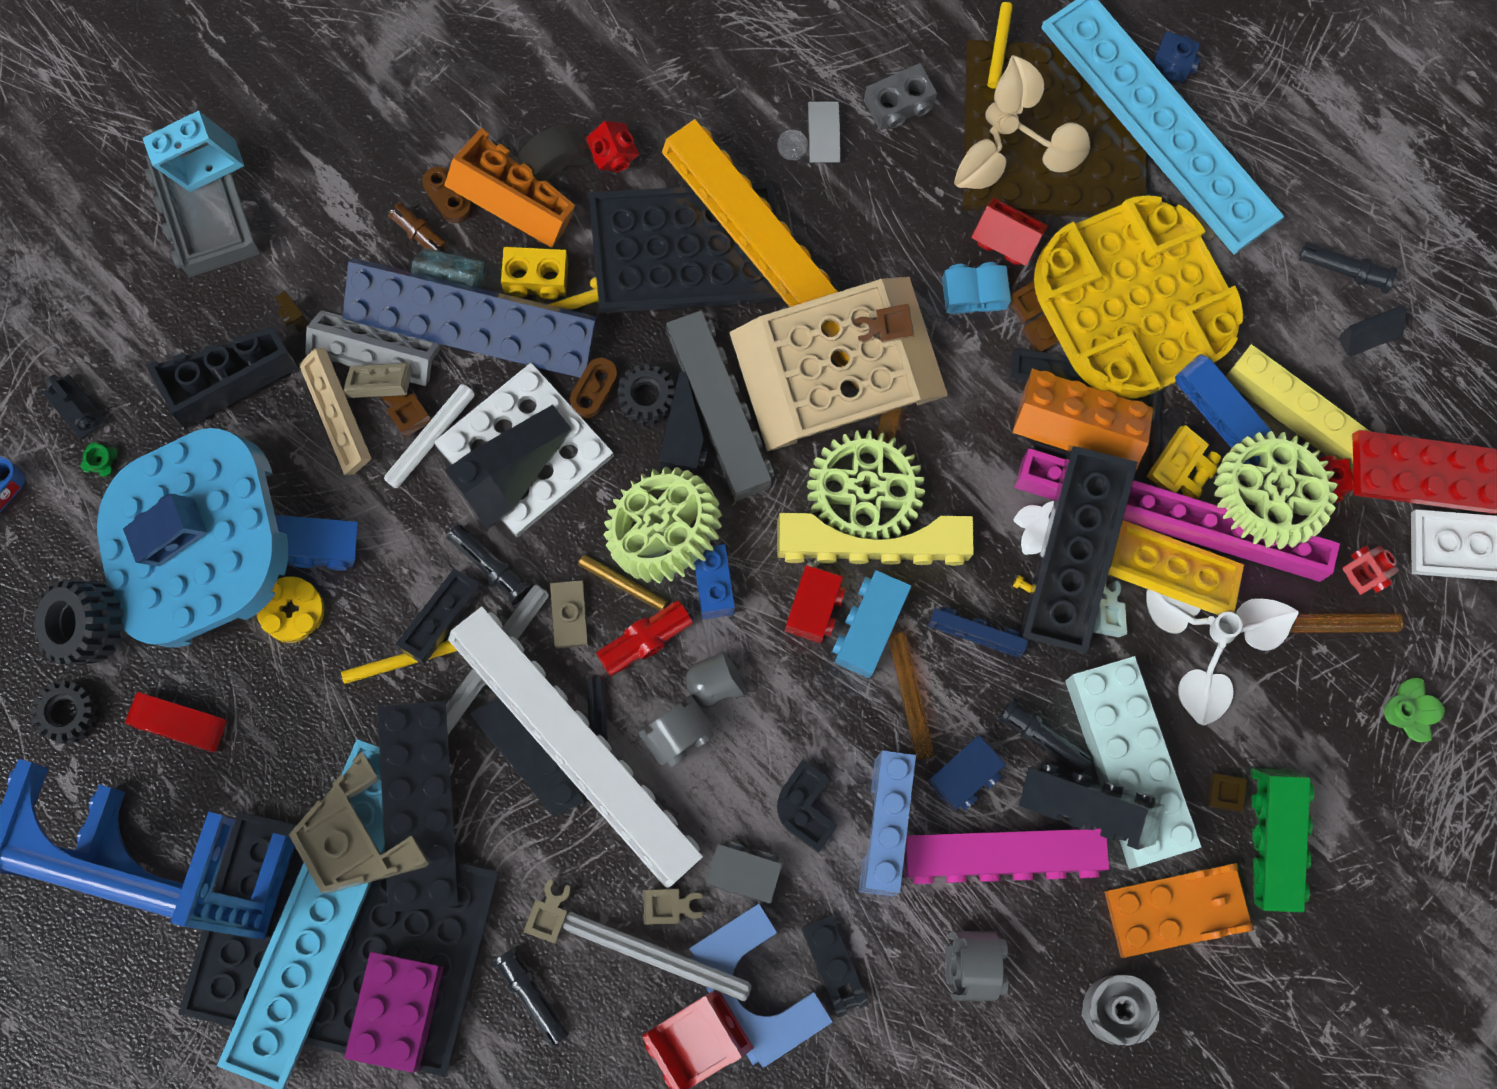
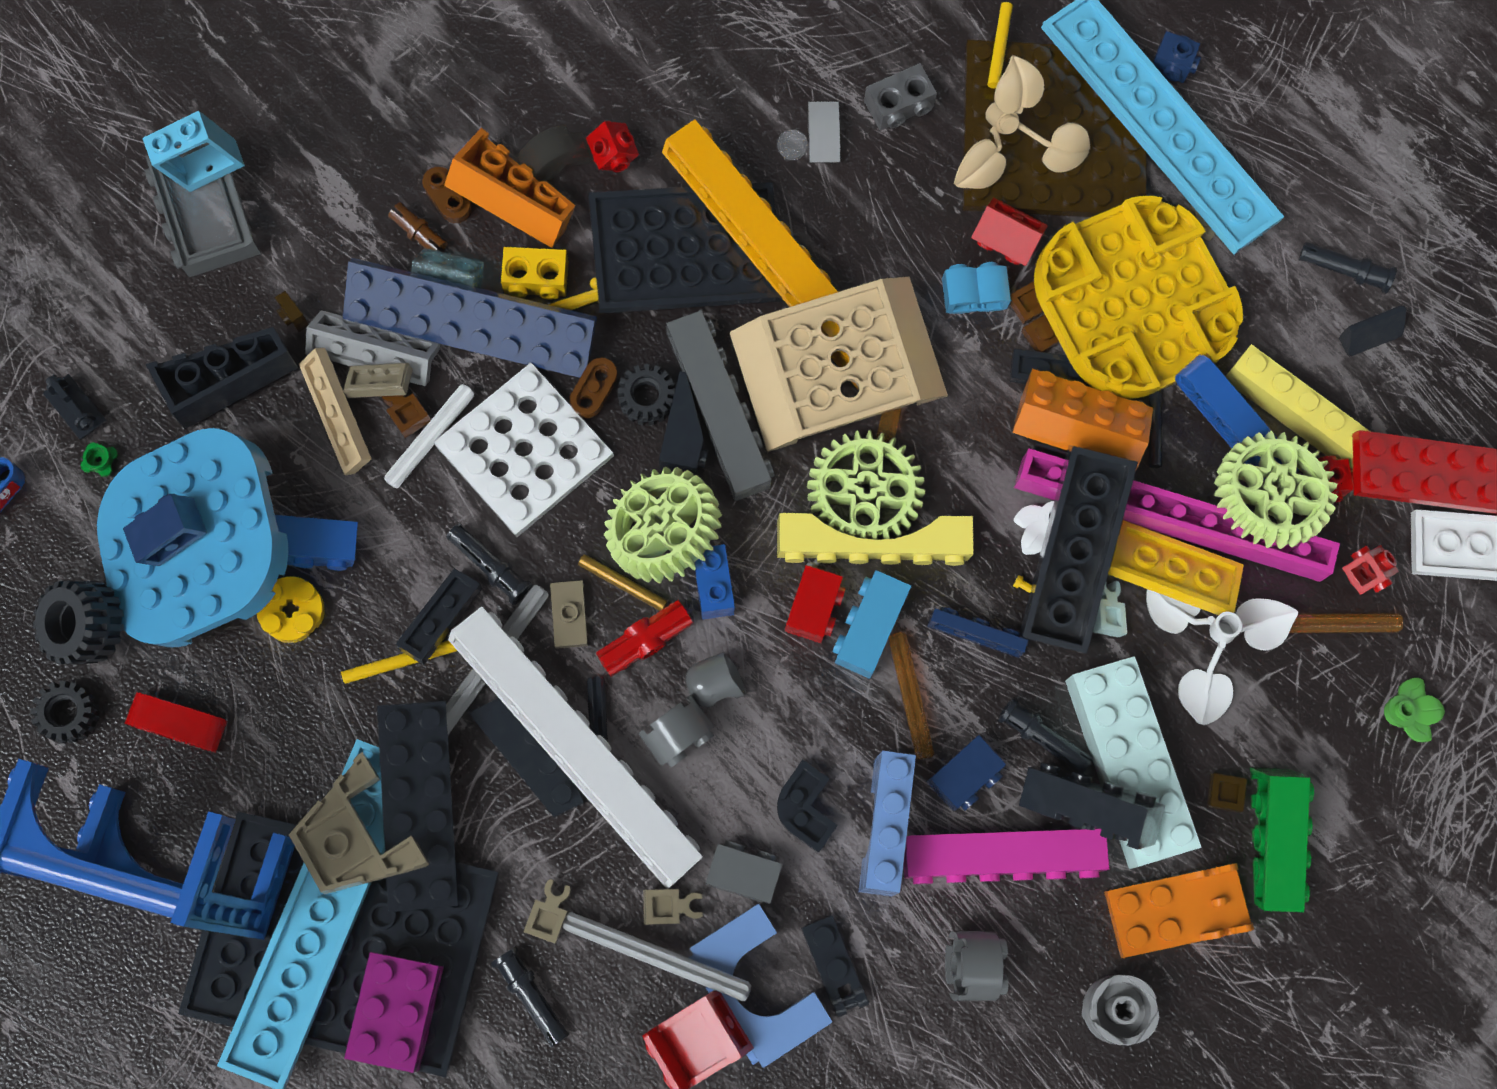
black wedge [445,404,572,530] -> none
reddish brown plate [855,304,915,343] -> none
yellow plate [1147,425,1222,500] -> none

